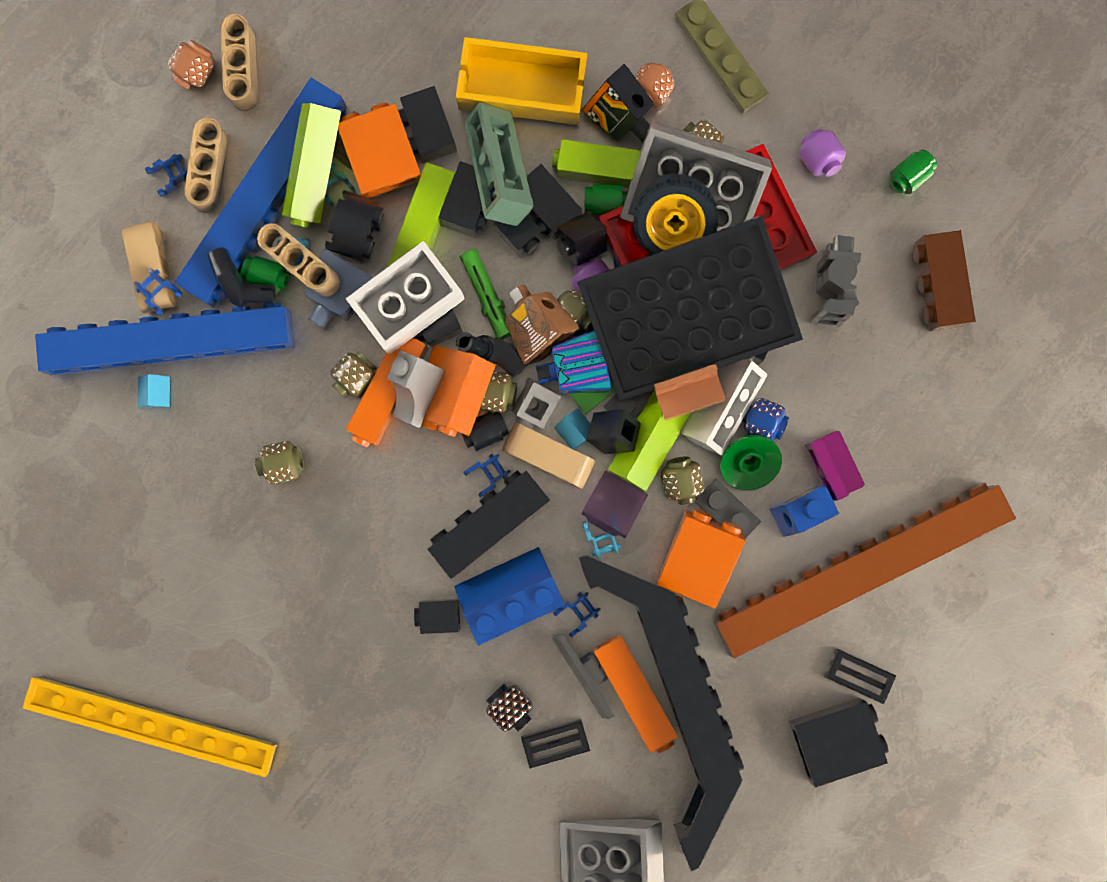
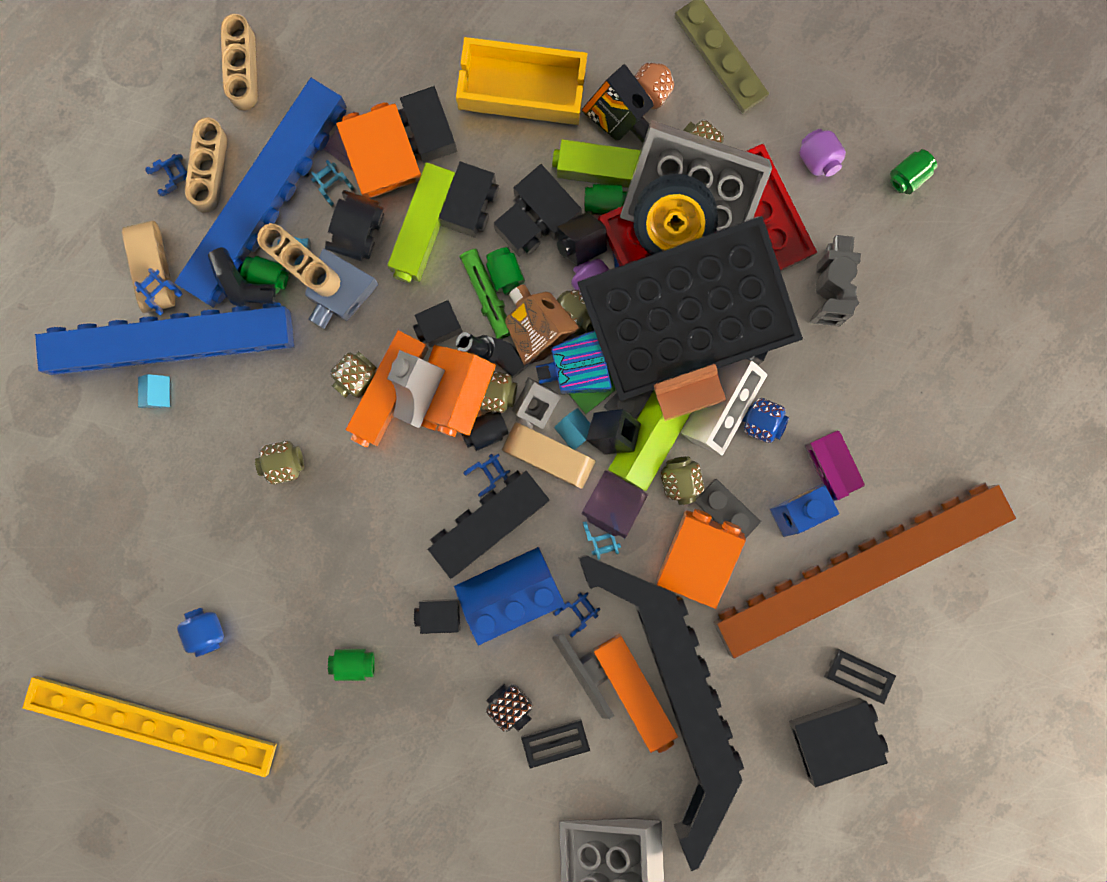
nougat head [168,40,215,89] -> none
brick [282,103,341,228] -> none
white brick [346,241,465,355] -> none
sand green brick [465,102,533,226] -> none
green dish [720,435,782,490] -> none
reddish brown brick [913,230,976,332] -> none
none -> blue head [177,608,225,657]
none -> green brick [328,649,375,681]
none -> green brick [486,247,525,296]

